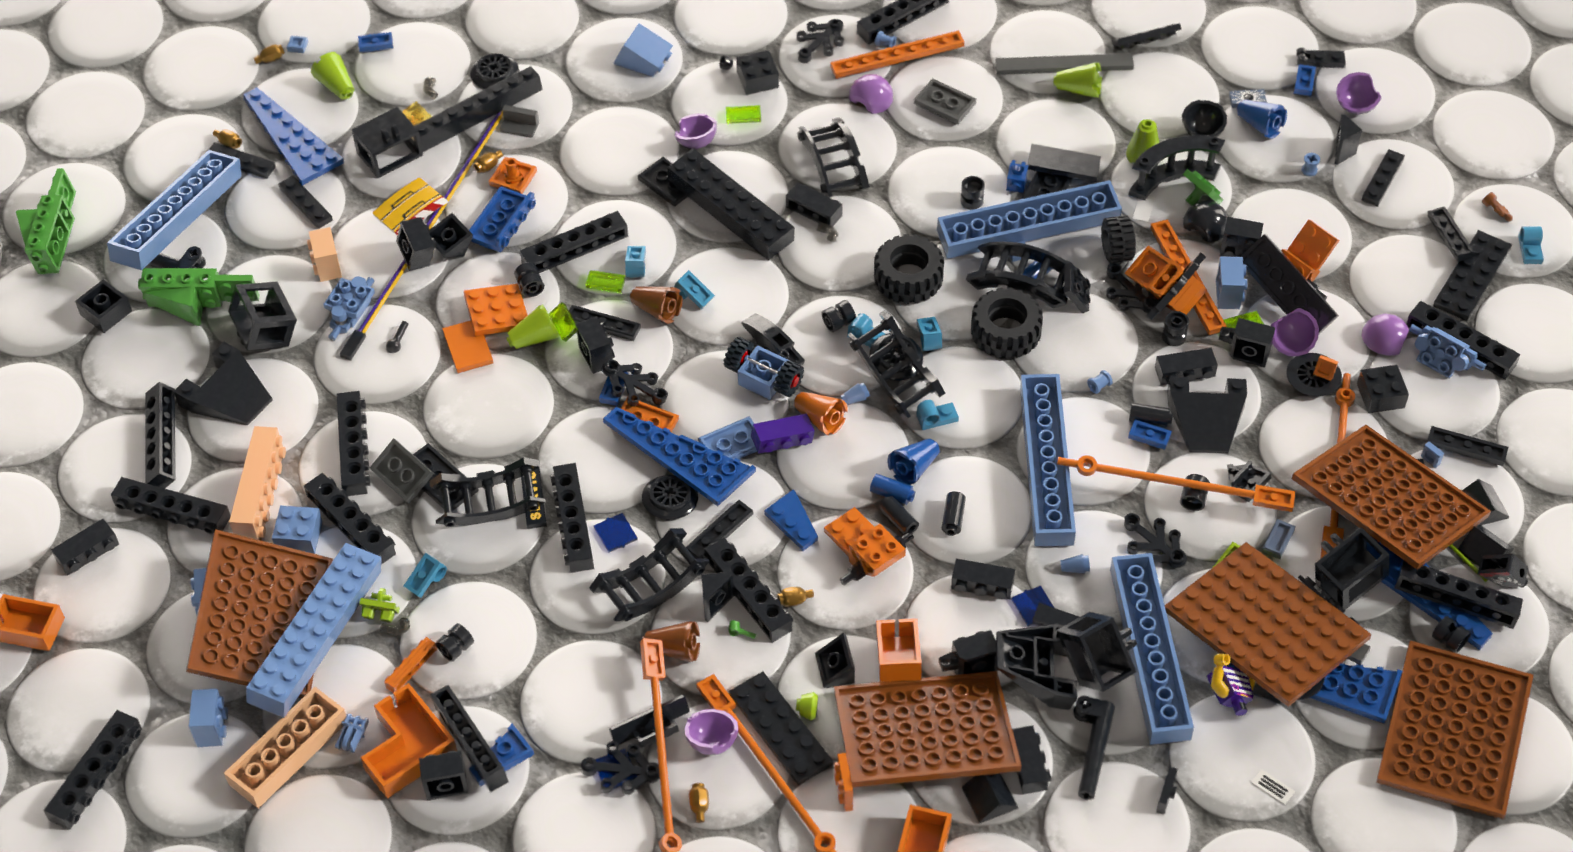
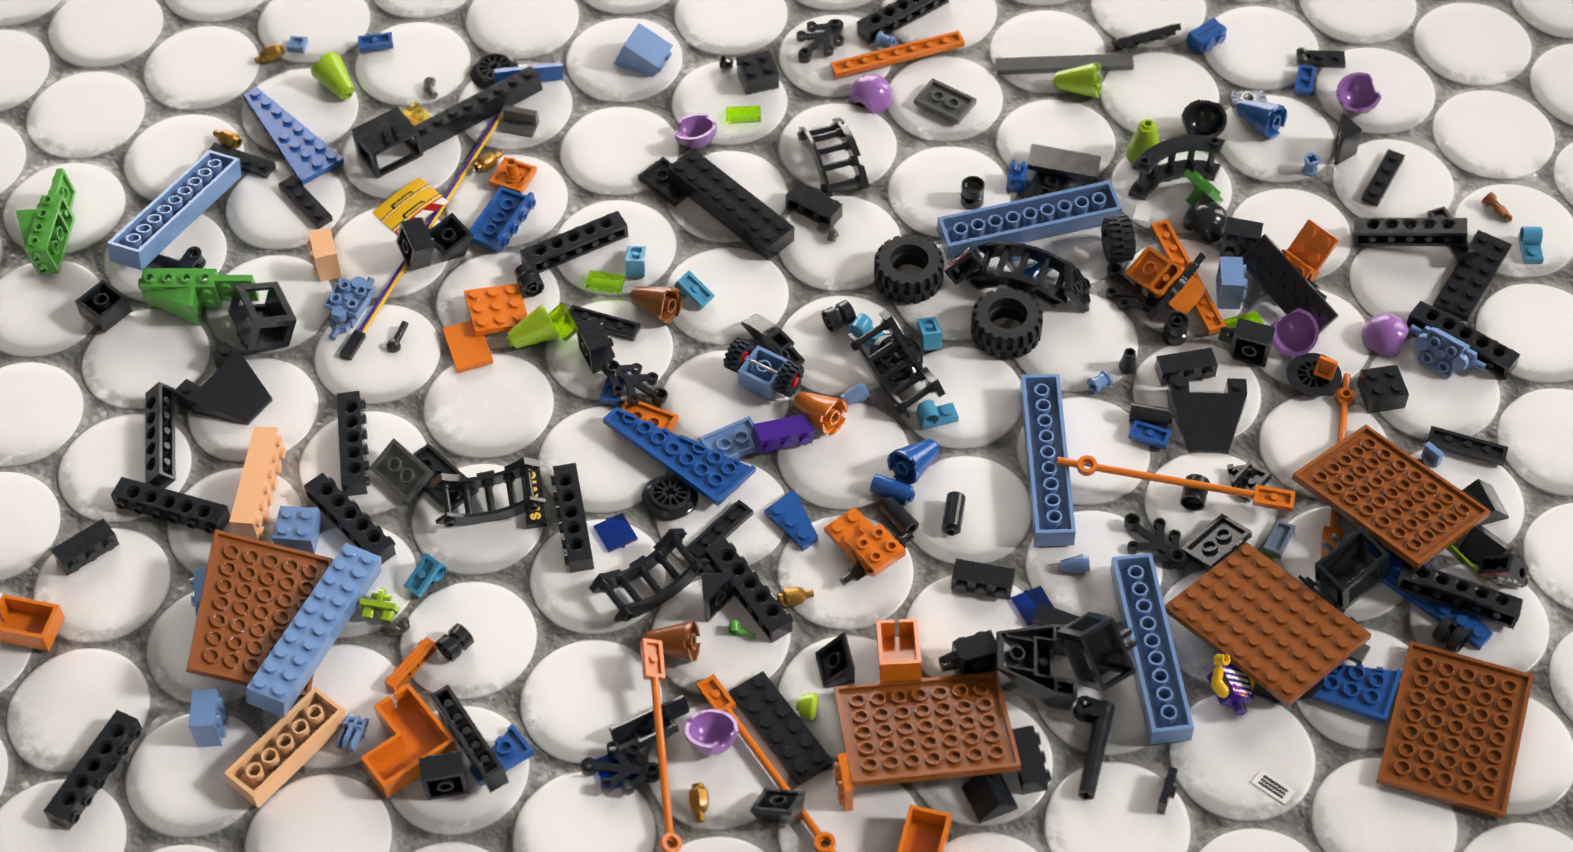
none -> blue tile [494,62,563,84]
none -> black slope [751,788,805,824]
none -> black torso [944,245,983,285]
none -> black cone [1119,348,1137,374]
none -> black plate [1181,514,1252,570]
none -> blue brick [1186,18,1227,55]
none -> black brick [1354,218,1468,246]

